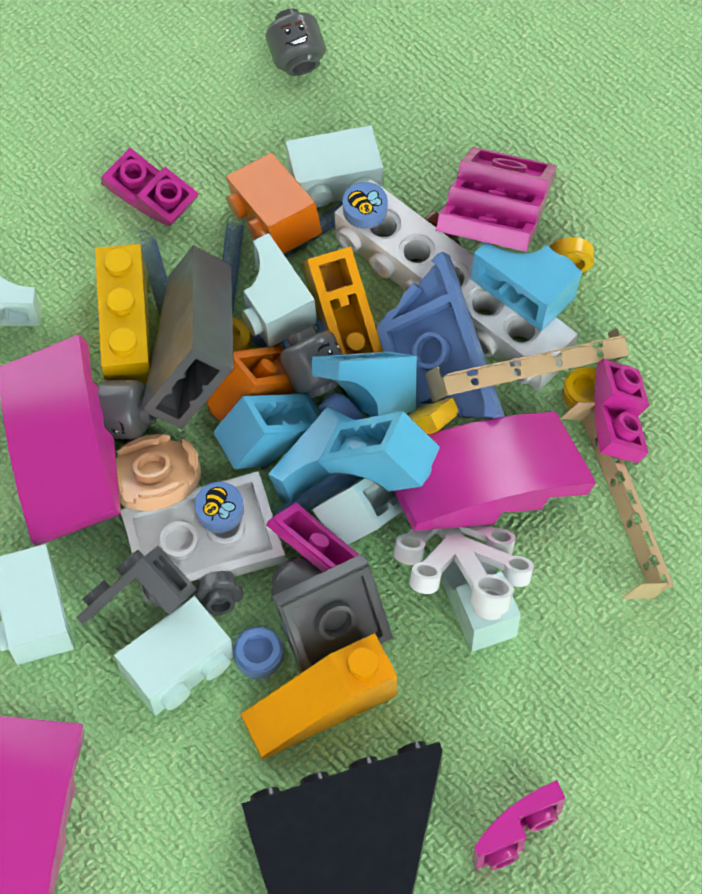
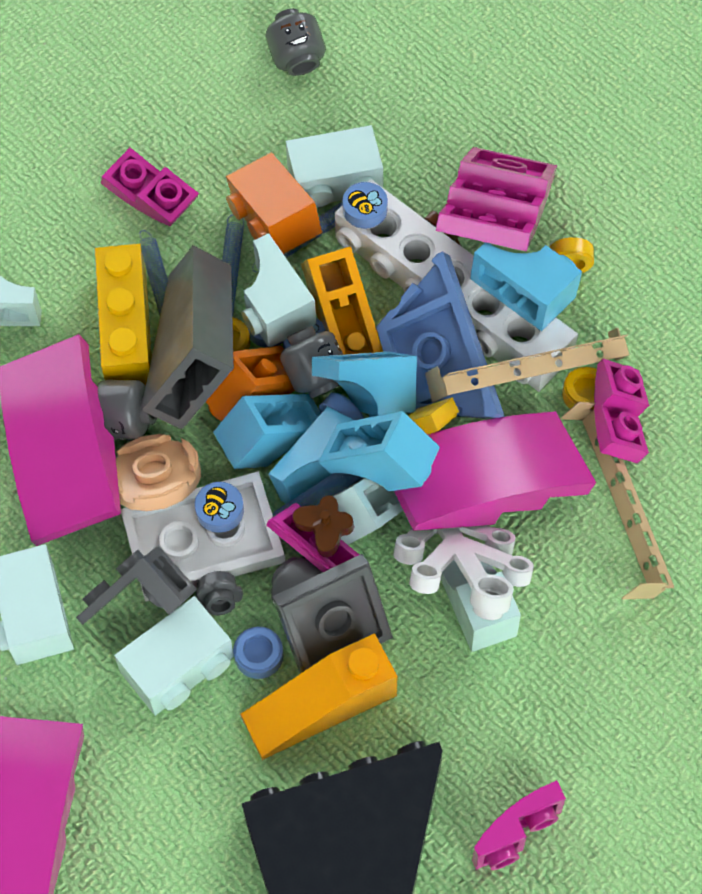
none -> reddish brown piece [293,495,355,558]

